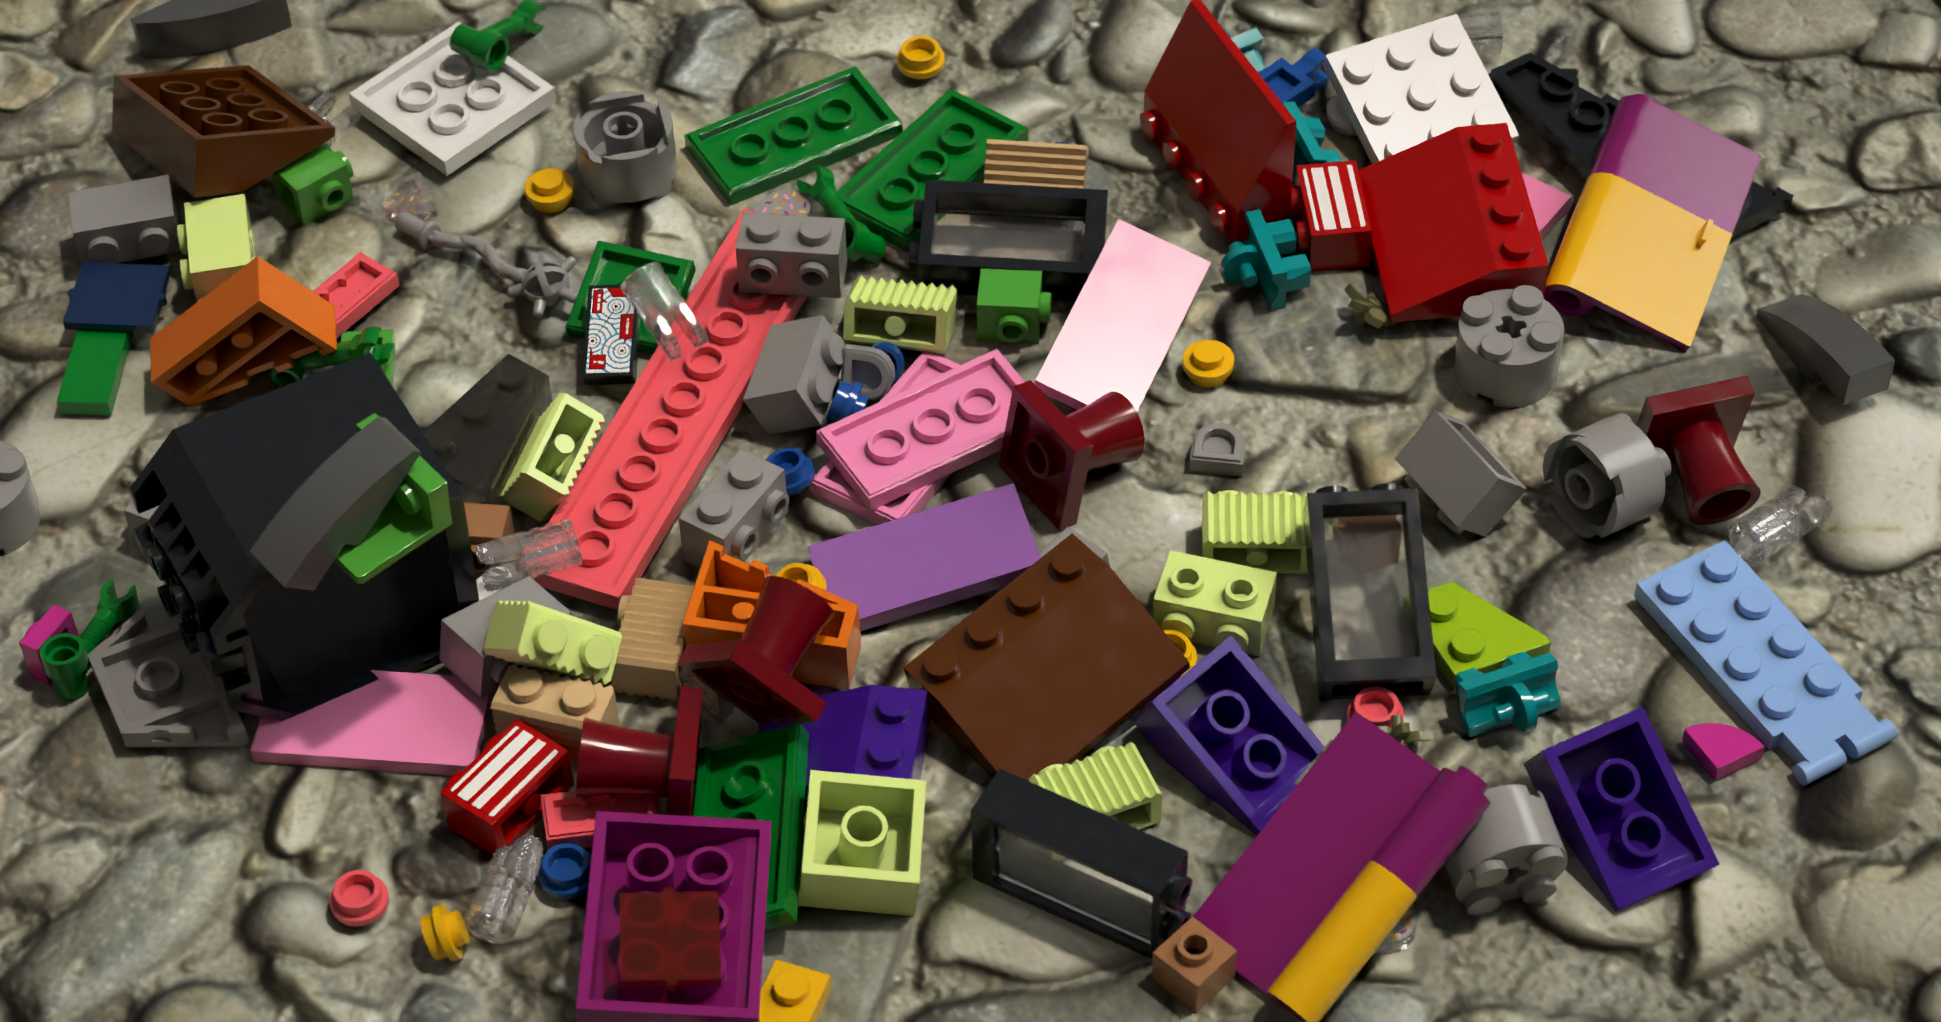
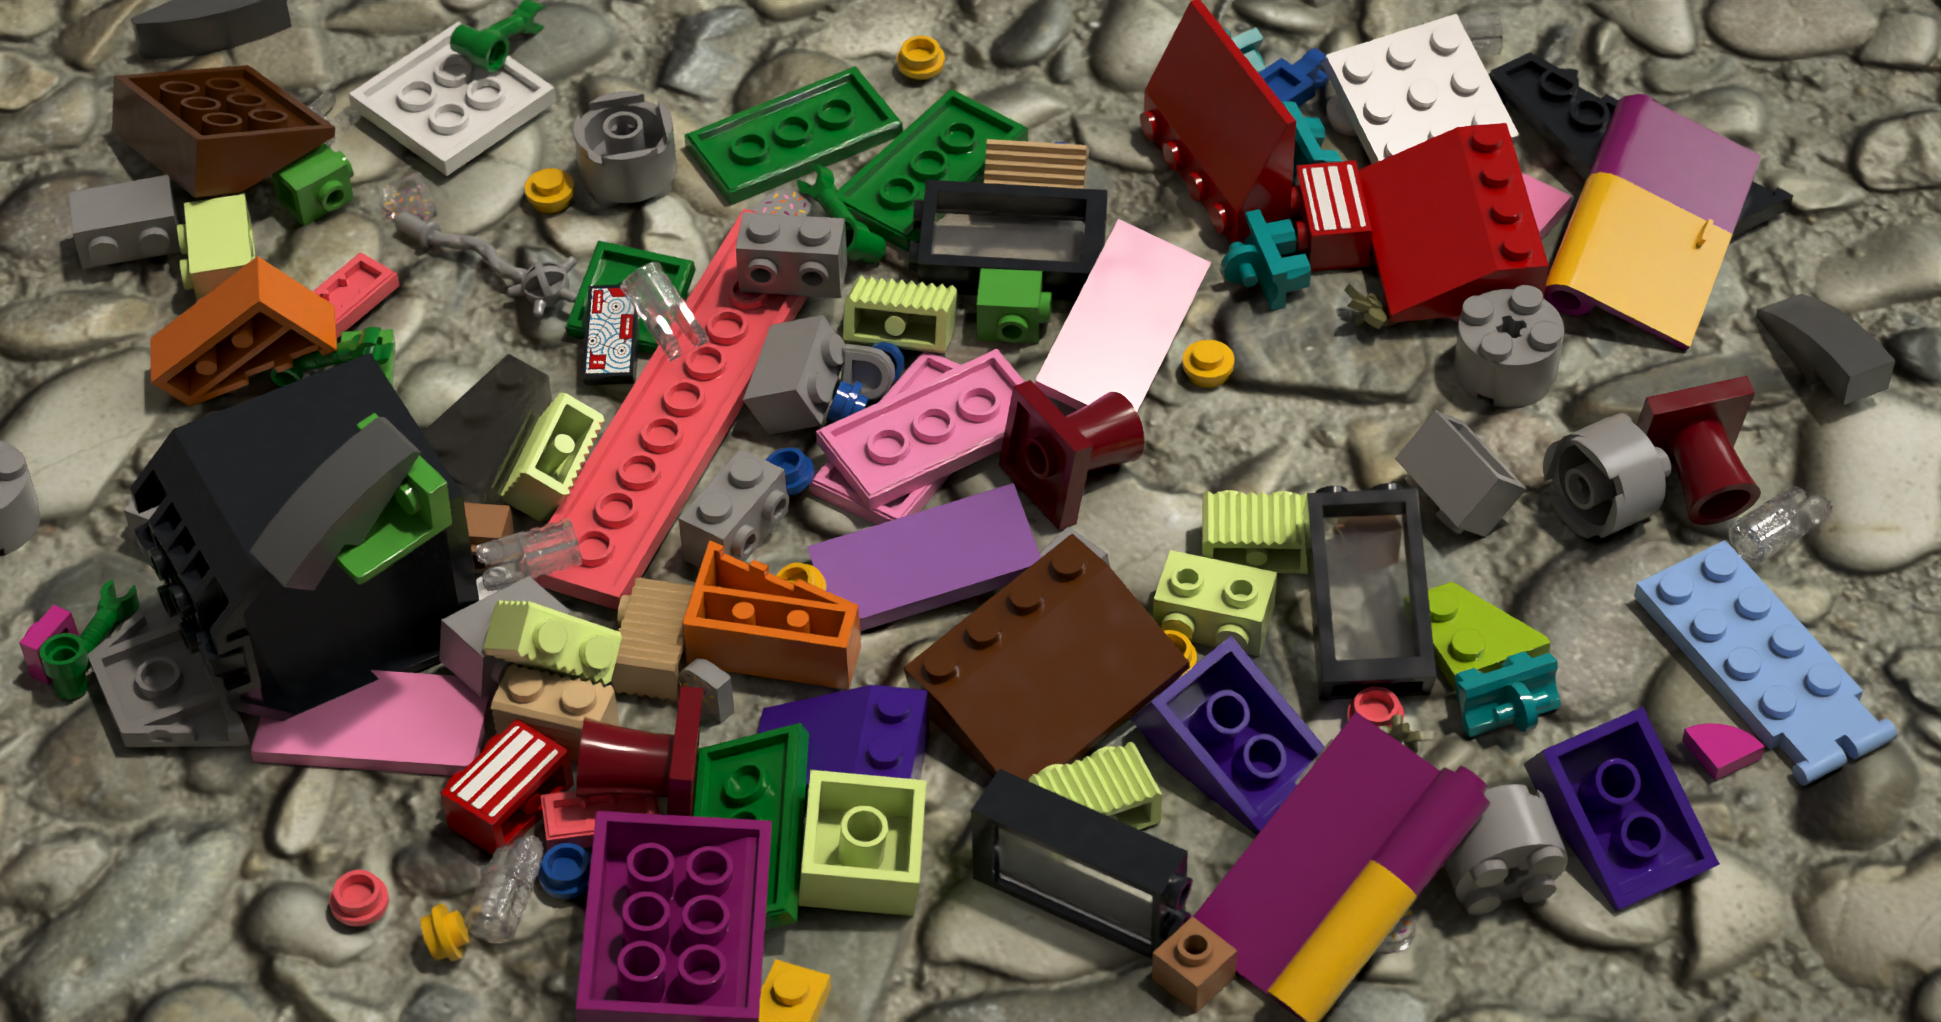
green tile [56,330,134,416] -> none
dark blue piece [63,262,171,333] -> none
clear red piece [619,887,722,992] -> none
dark red plant [677,576,834,726] -> none
light grey tile [1189,423,1245,477] -> none

